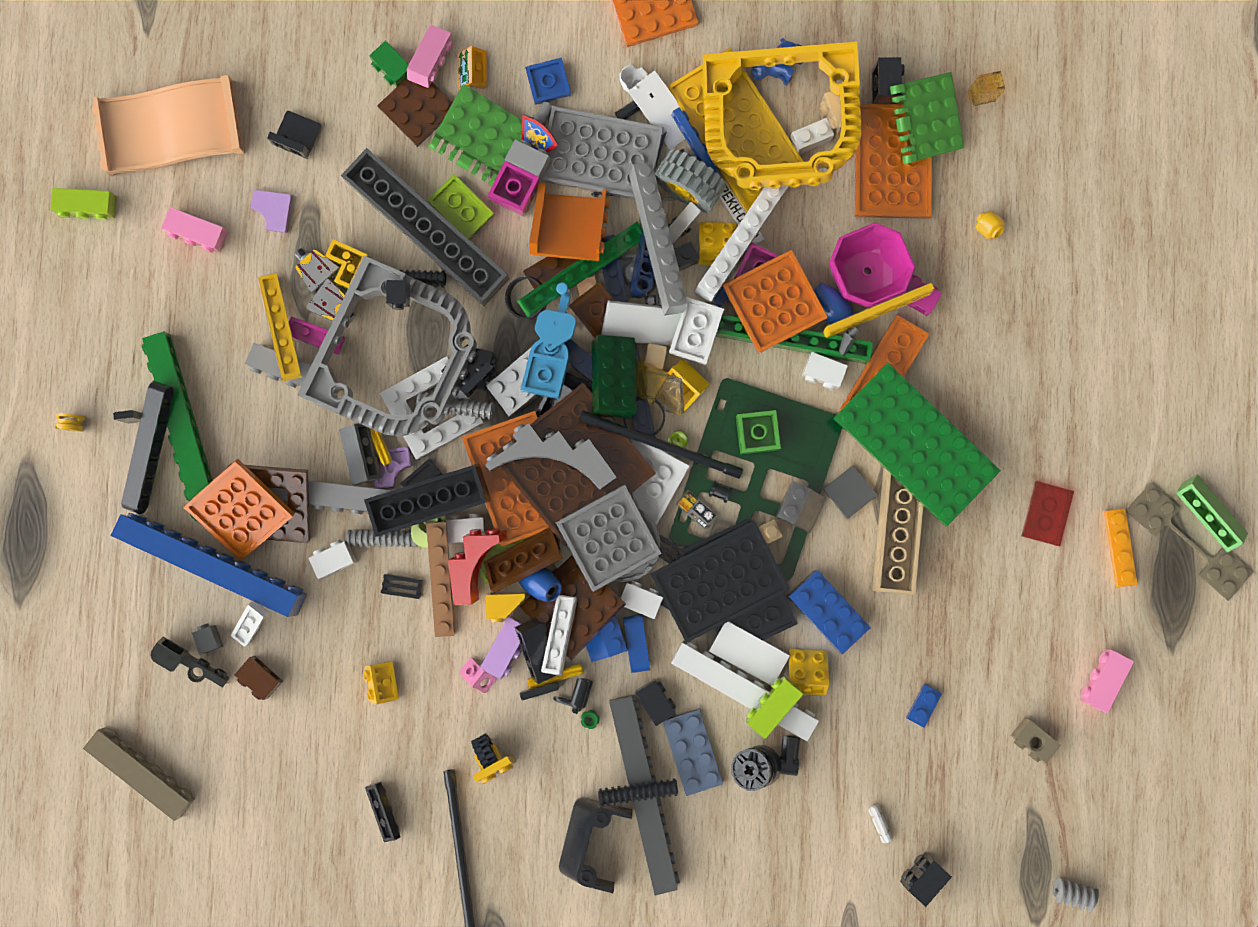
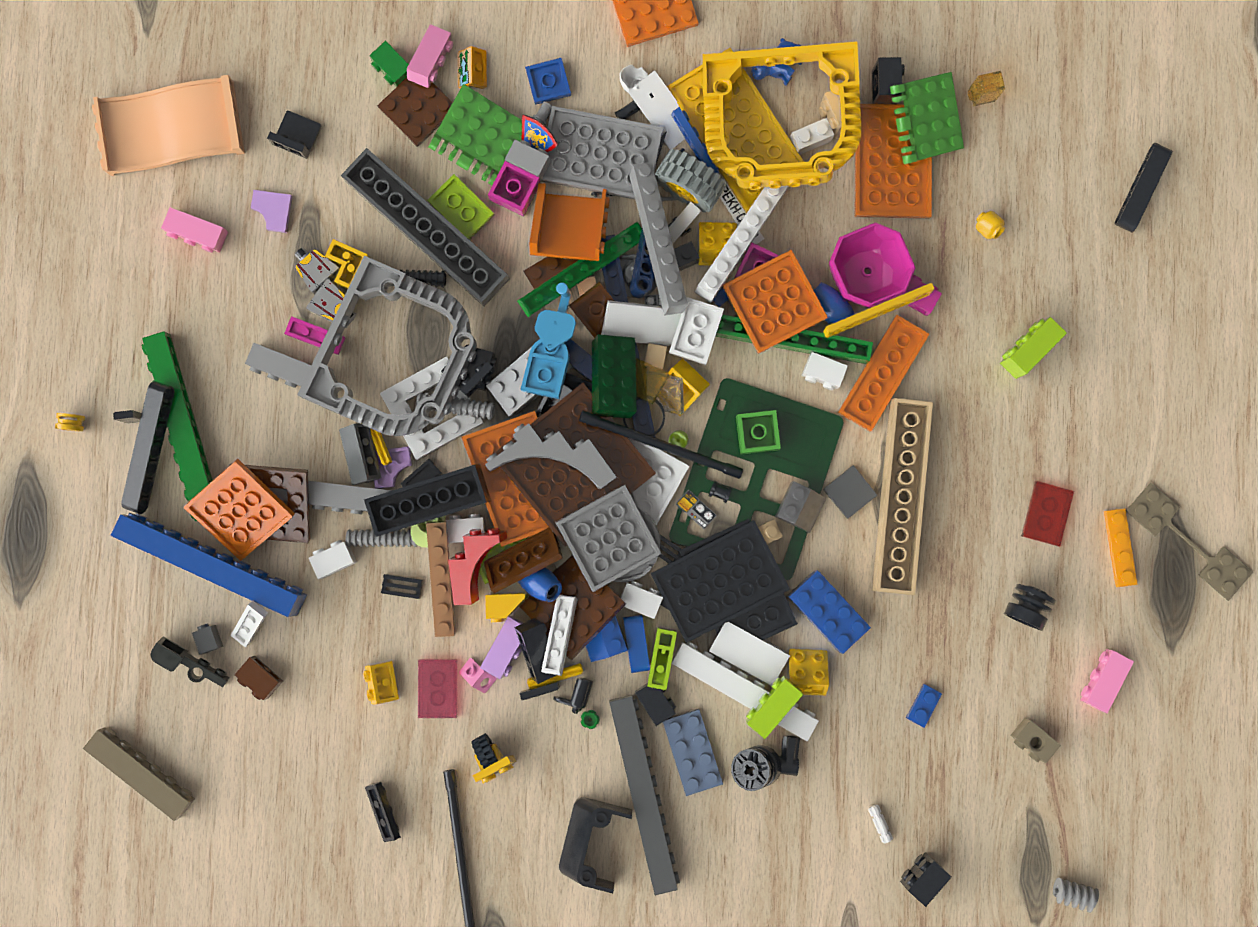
lime brick [50,188,116,221] -> none
yellow plate [258,273,302,382] -> none
black brick [386,280,410,310] -> none
black tyre [505,277,547,319] -> none
black piece [598,778,678,806] -> none
green plate [833,363,1001,527] -> none
dark grey bar [839,325,860,356] -> none
bright green brick [1176,474,1248,552] -> none
none -> clear pink tile [418,659,458,718]
none -> lime slope [647,627,677,690]
none -> lime brick [1000,317,1067,379]
none -> black wheel [1004,584,1056,631]
none -> black beam [1114,142,1173,233]

